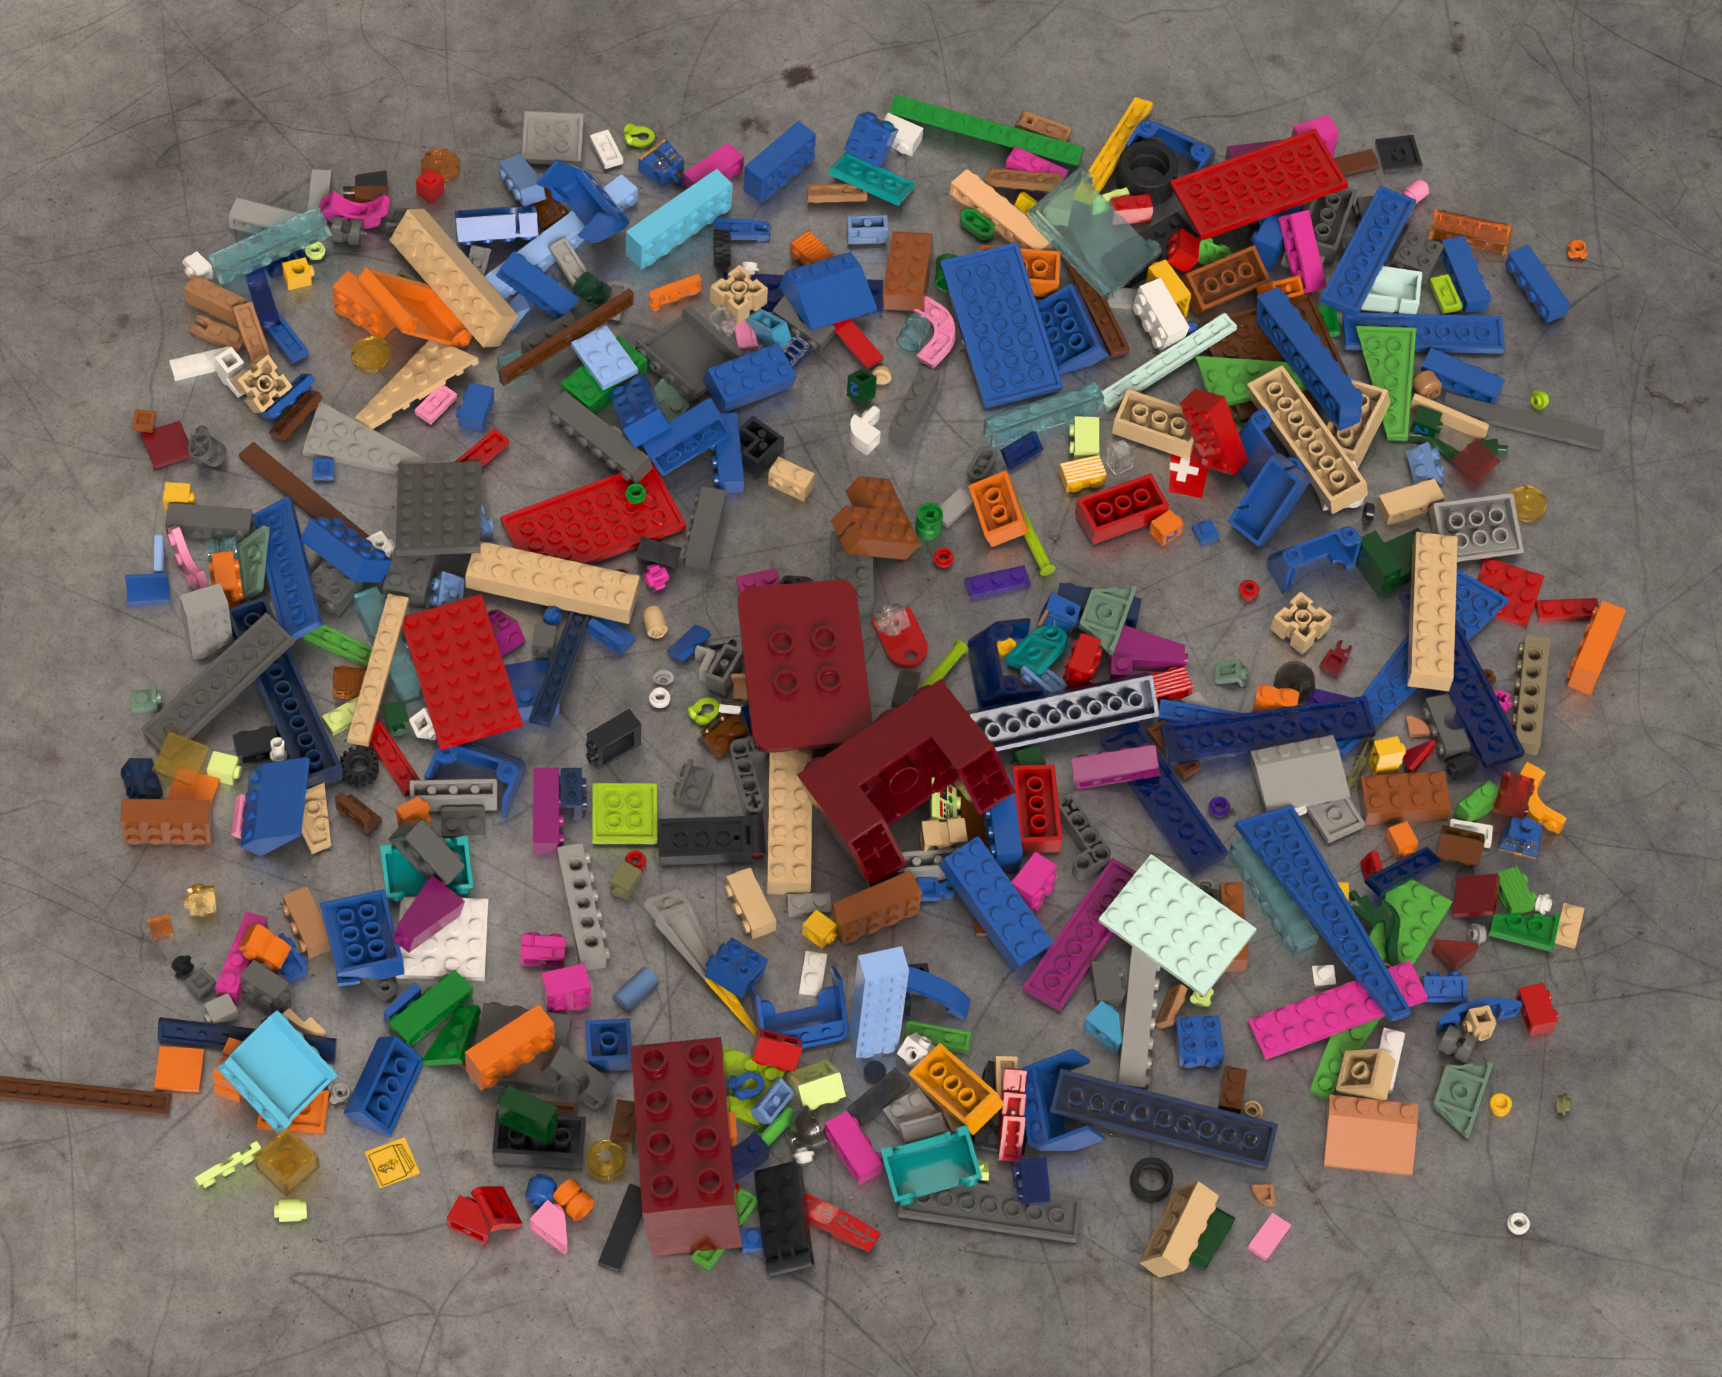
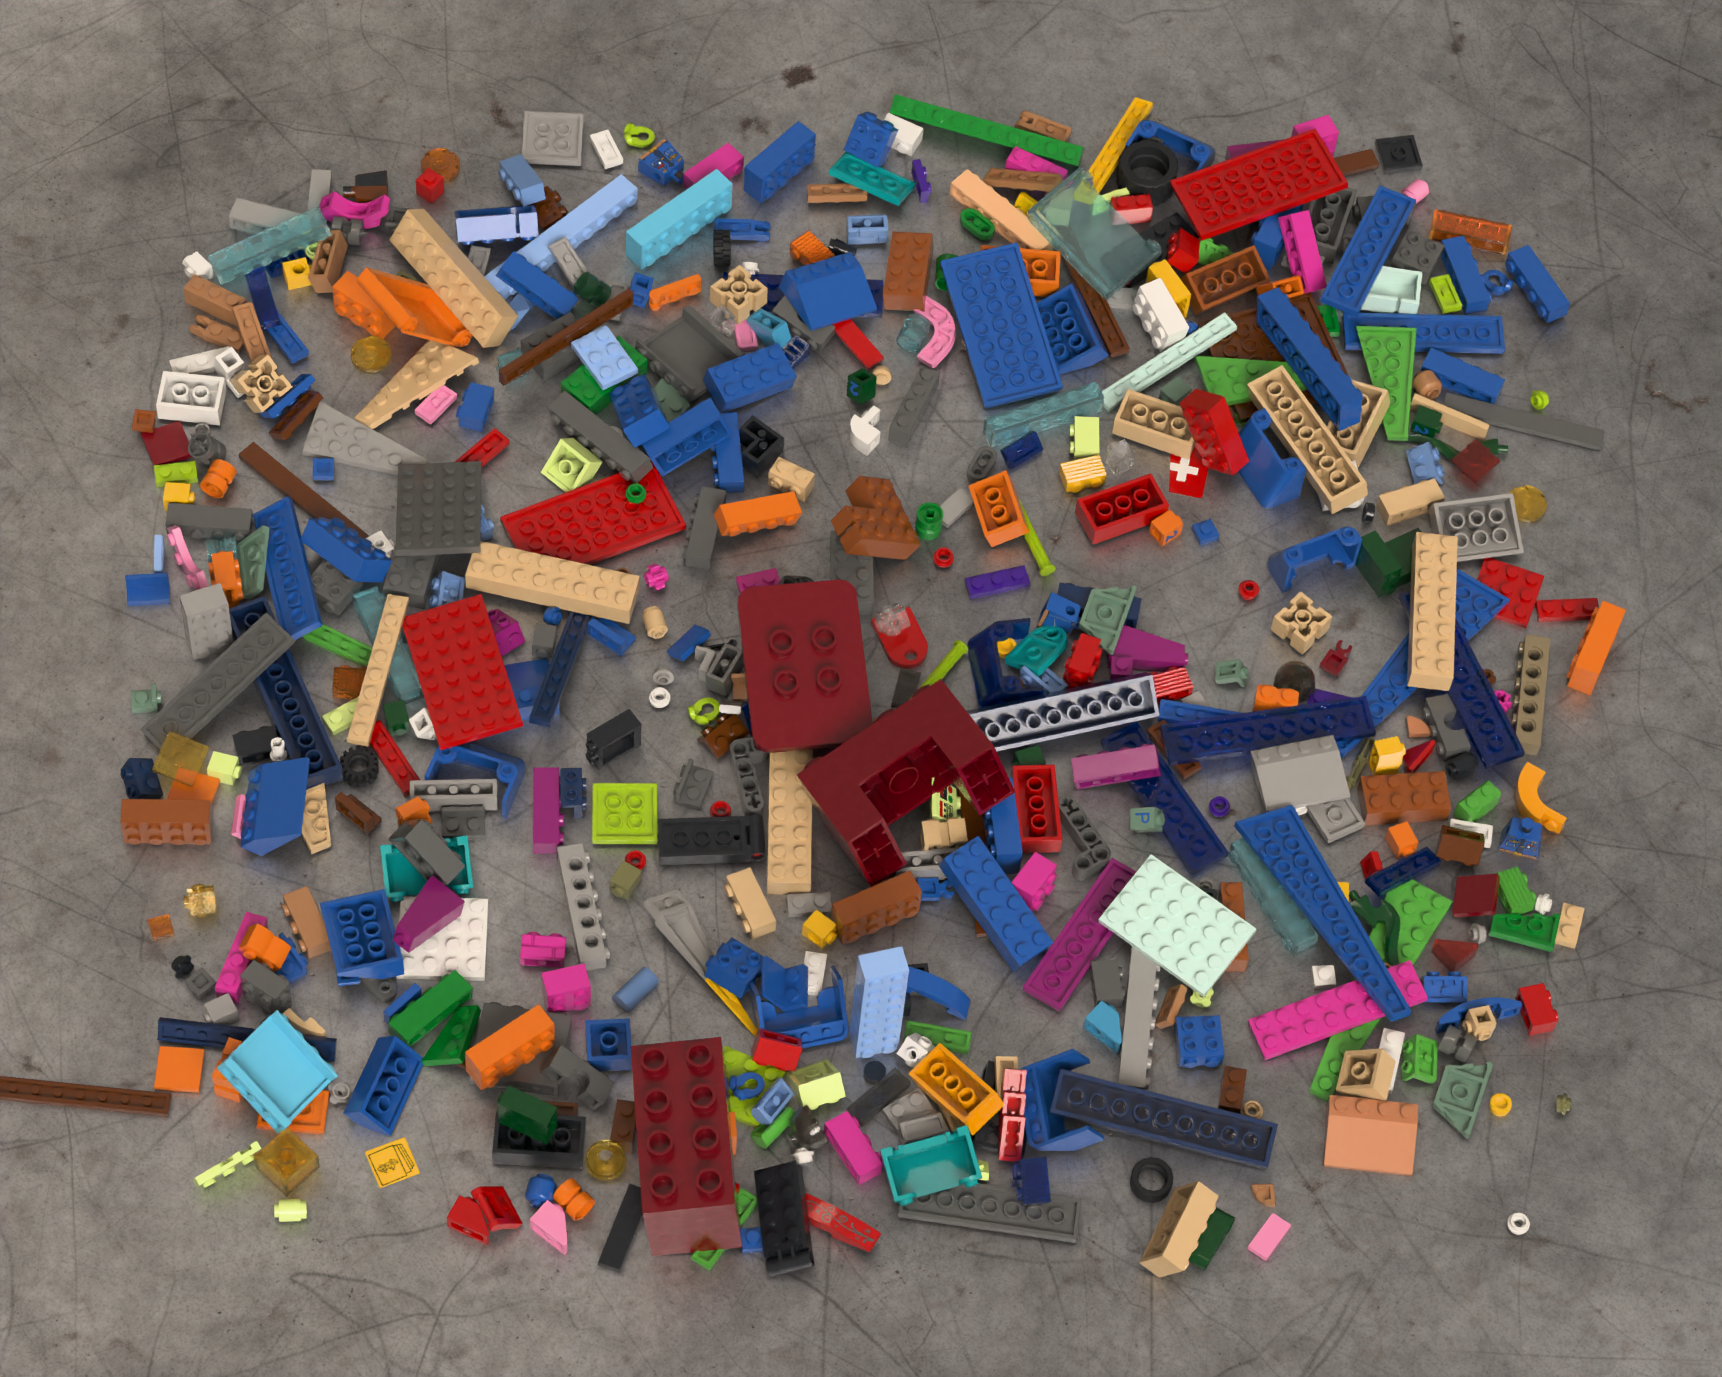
blue windscreen [536,160,630,243] -> none
black hinge [636,537,682,570] -> none
clear blue brick [732,1132,770,1183] -> none
blue piece [1227,454,1312,547] -> none
clear red brick [1493,771,1535,819] -> none
orange plate [1567,240,1587,259] -> none
none -> lime plate [154,461,198,487]
none -> white brick [156,371,226,425]
none -> orange wheel [200,459,237,499]
none -> medium nougat brick [308,230,348,293]
none -> yellowish green slope [541,438,603,492]
none -> blue brick [629,272,654,308]
none -> red plate [710,801,731,817]
none -> orange brick [714,491,802,536]
none -> blue bracket [760,956,808,1012]
none -> black cone [828,238,857,256]
none -> dark purple plate [911,159,932,203]
none -> sand green brick [1130,807,1165,833]
none -> sand green brick [1159,376,1192,407]
none -> bright green bracket [1401,1034,1438,1084]
none -> blue piece [1483,269,1513,296]

